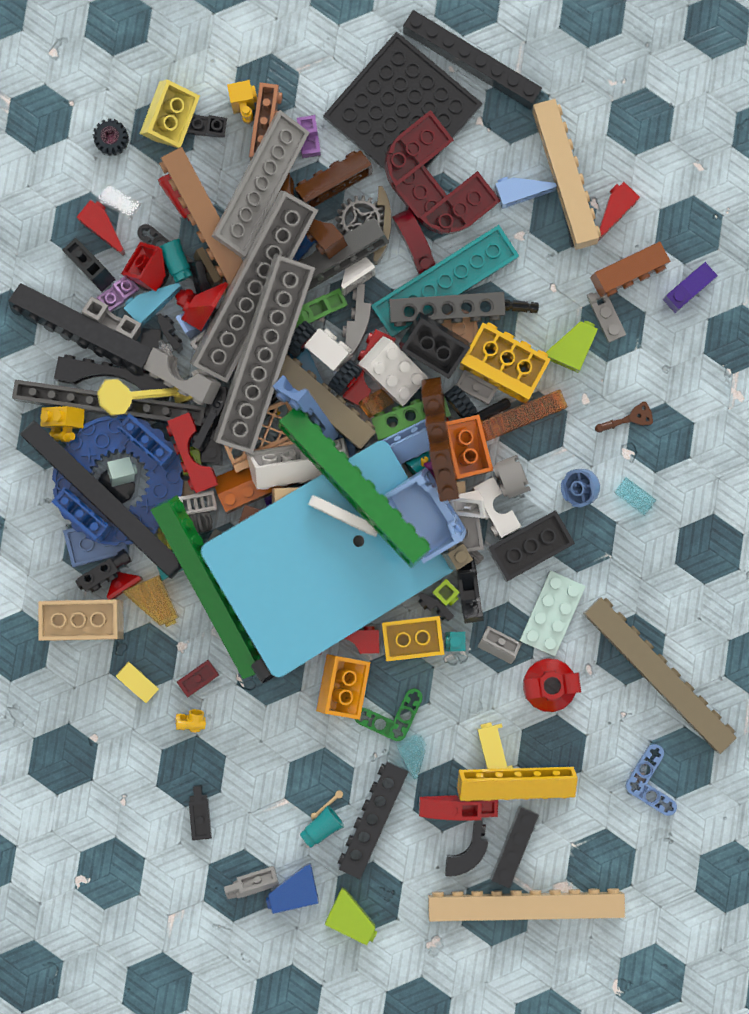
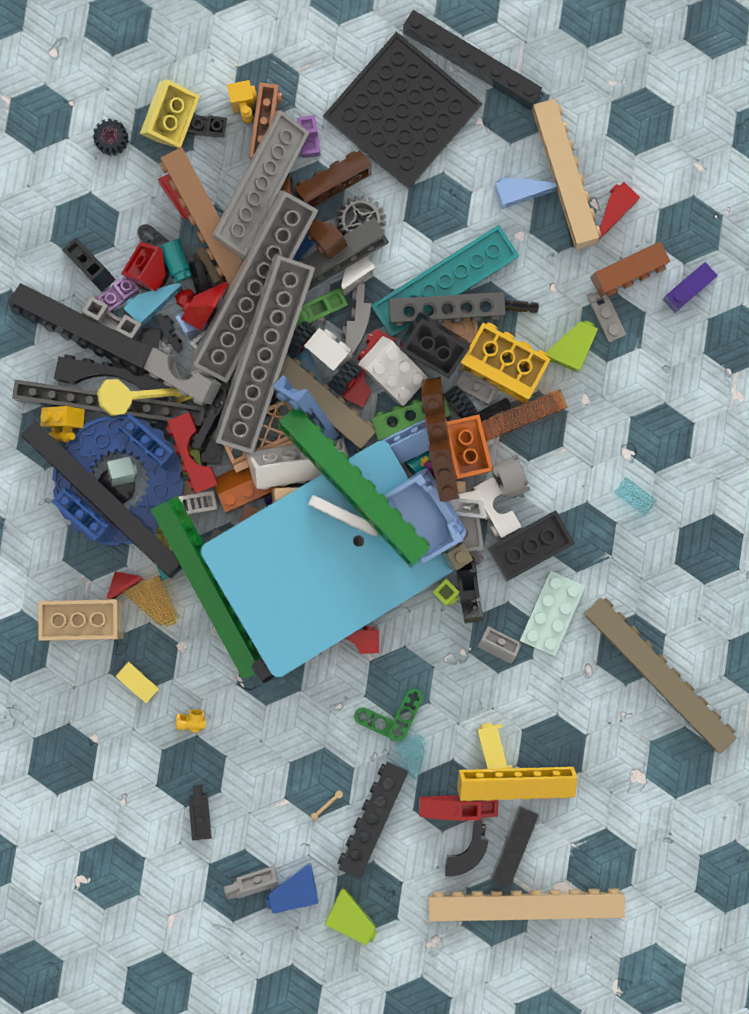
medium blue tile [63,528,129,568] -> none
black brick [75,549,132,593] -> none
red slope [76,200,125,256] -> none
clear slope [98,185,141,220] -> none
dark red plate [177,659,219,698] -> none
dark grey gear [188,512,213,533] -> none
teal plant [300,805,344,848] -> none
light orange slope [316,654,371,720] -> none
clear orange slope [358,388,394,419] -> none
dark tan slope [373,186,391,265] -> none
yellow brick [382,616,444,661] -> none
dark red plate [385,110,501,234] -> none
dark red arch [392,209,436,275] -> none
black slope [418,593,455,621] -> none
teal brick [445,632,466,651] -> none
red piece [523,658,581,712] -> none
medium blue cylinder [561,469,600,507] -> none
reddish brown piece [595,402,653,433] -> none
medium blue beam [625,744,677,816] -> none

